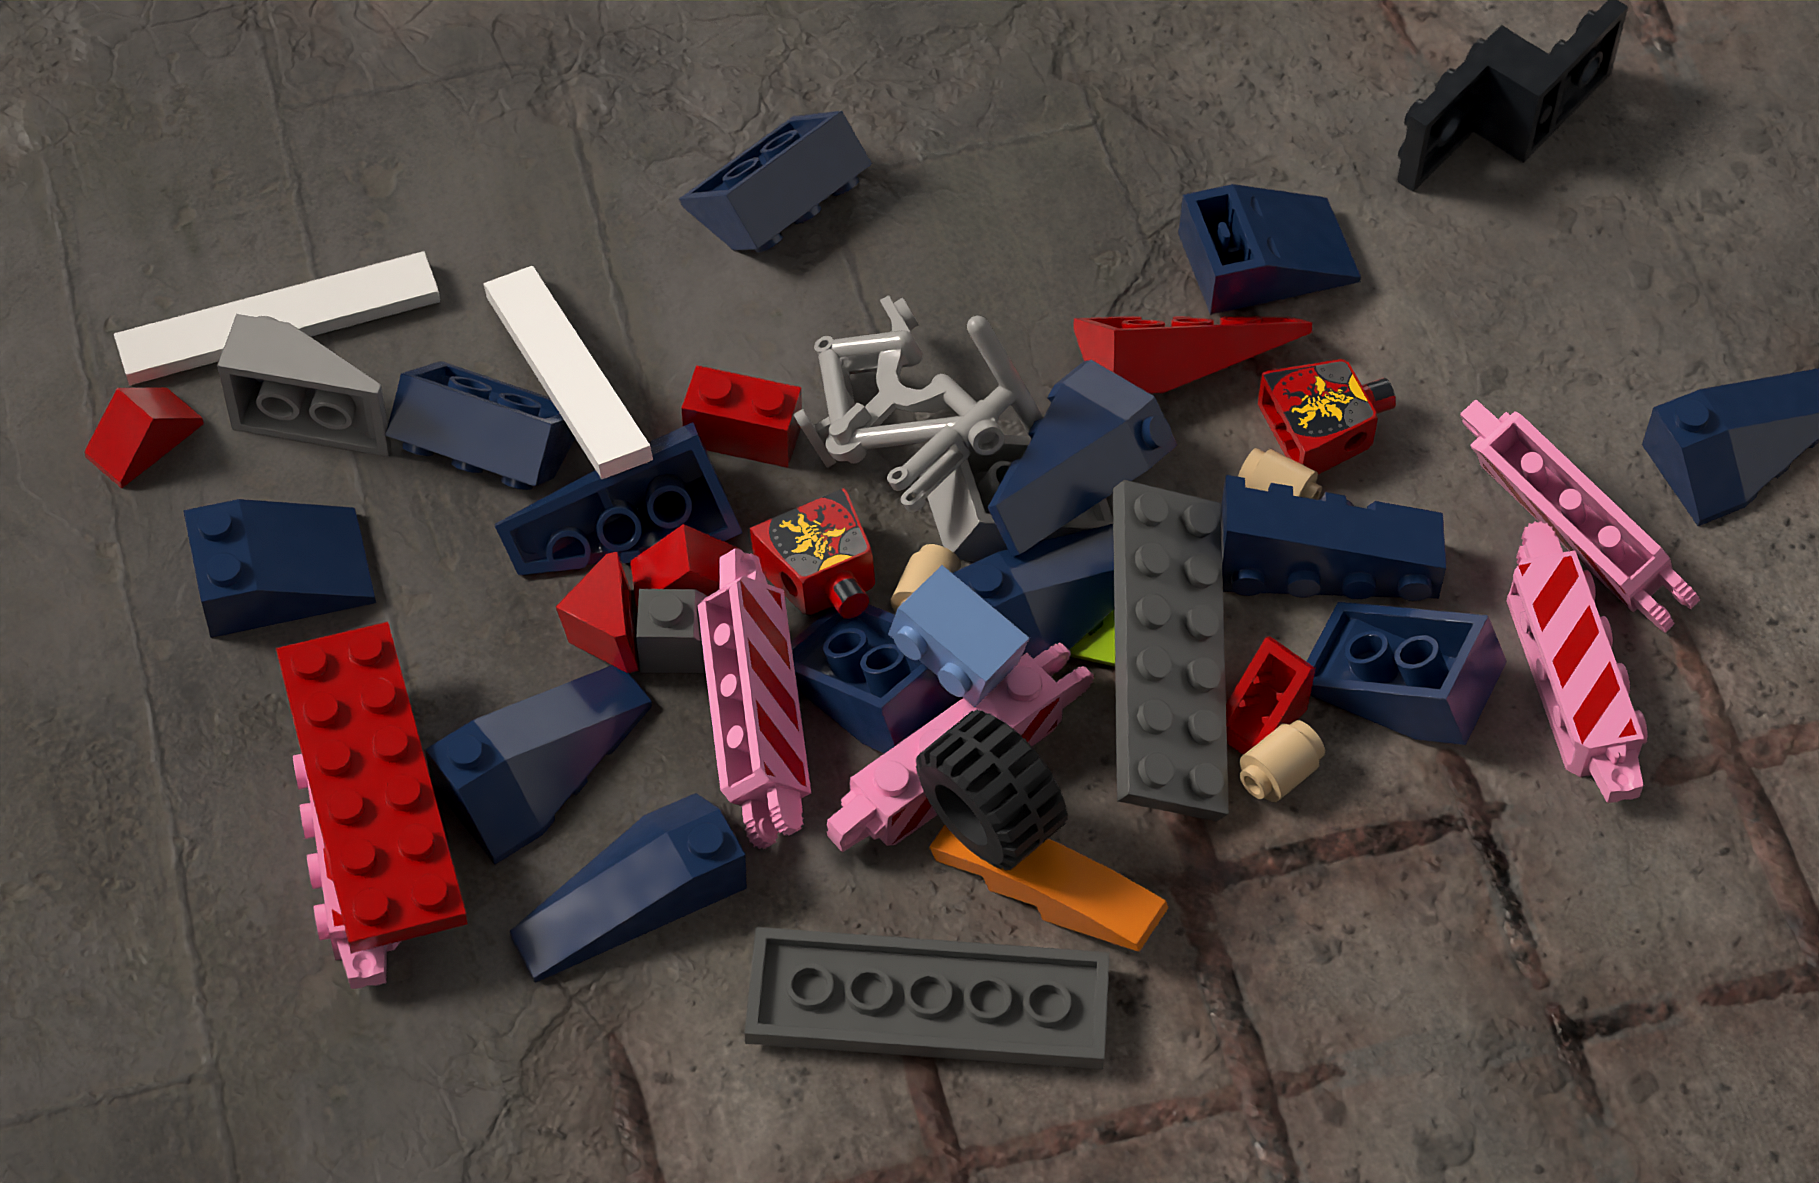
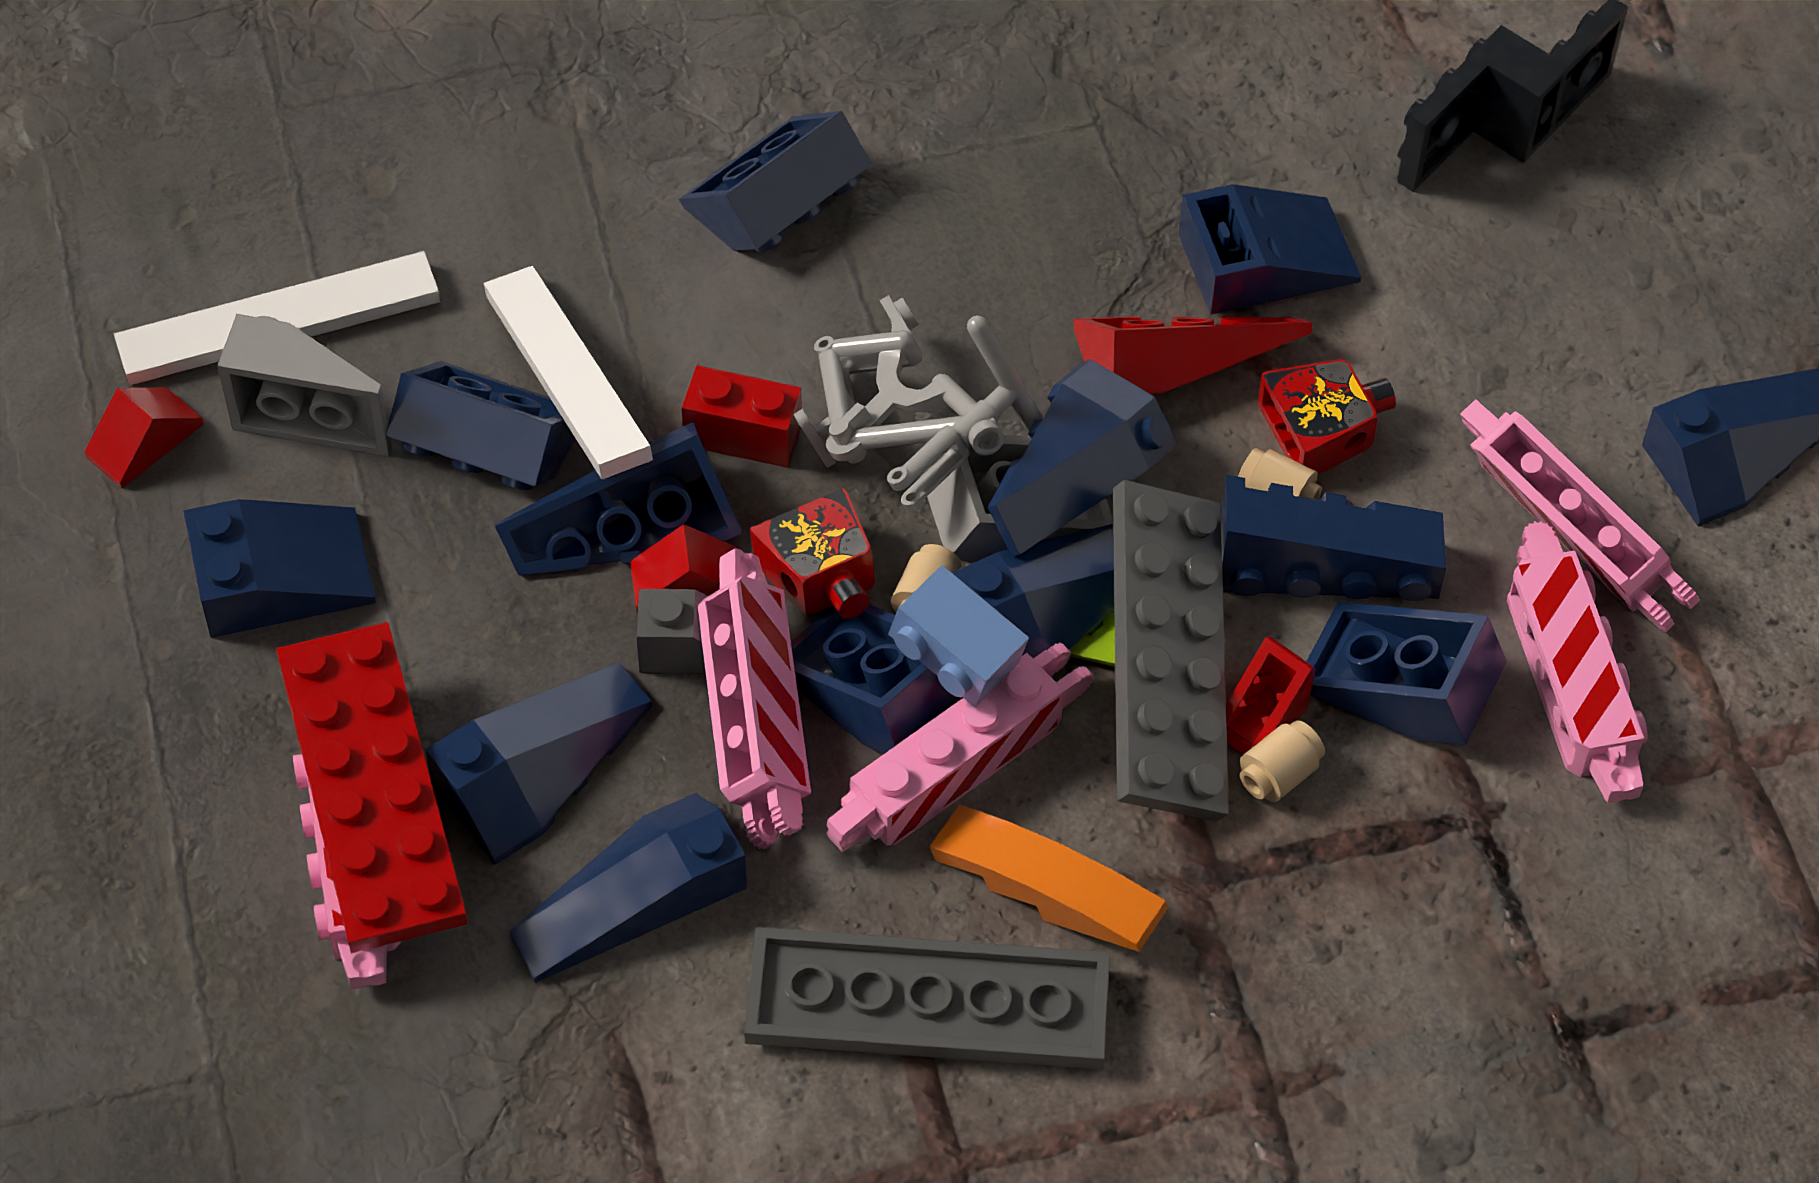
red slope [556,552,638,673] -> none
black tyre [915,710,1068,870] -> none

